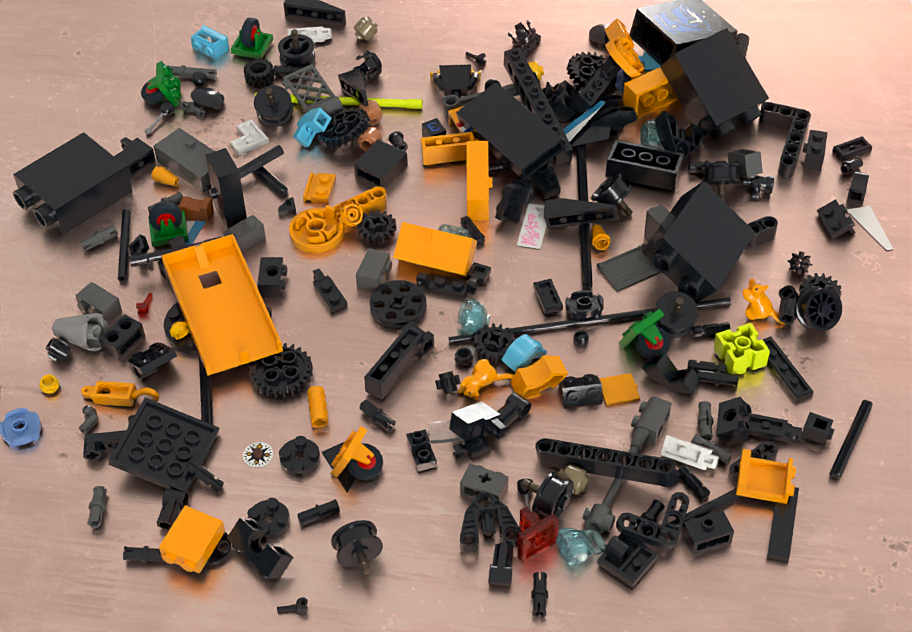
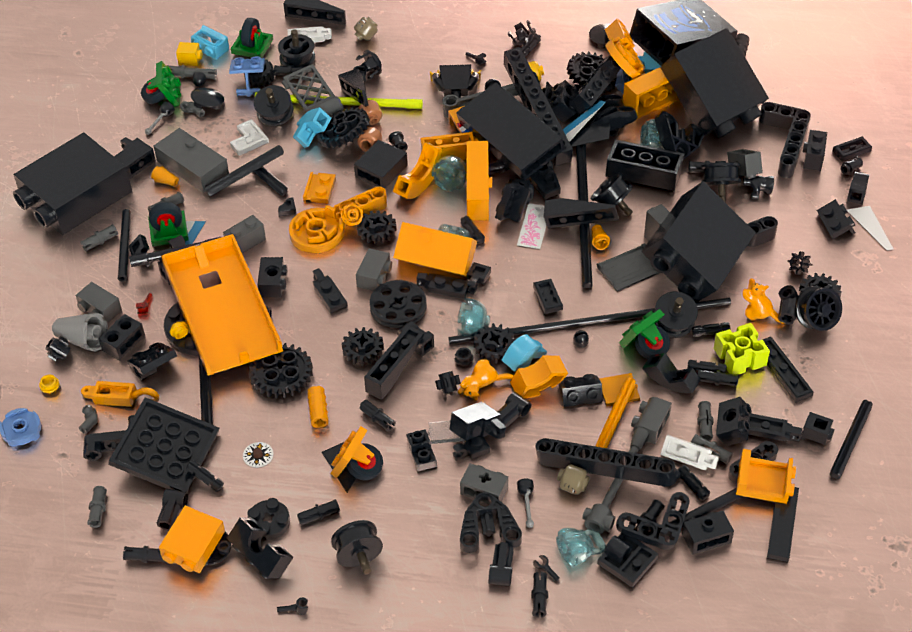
dark orange leg [178,196,214,222] -> none
black brick [205,148,247,229] -> none
black plate [279,436,320,476] -> none
black brick [421,118,446,137] -> none
clear red bracket [517,506,559,563] -> none
black wheel [522,471,574,523] -> none
black plate [565,290,604,320] -> none
none -> yellow brick [176,42,203,66]
none -> medium blue plate [229,56,265,97]
none -> black gear [342,327,384,366]
none -> light orange arch [393,142,443,199]
none -> clear light blue cylinder [432,155,467,191]
none -> black hand [533,555,560,582]
none -> light orange axle [595,377,636,448]

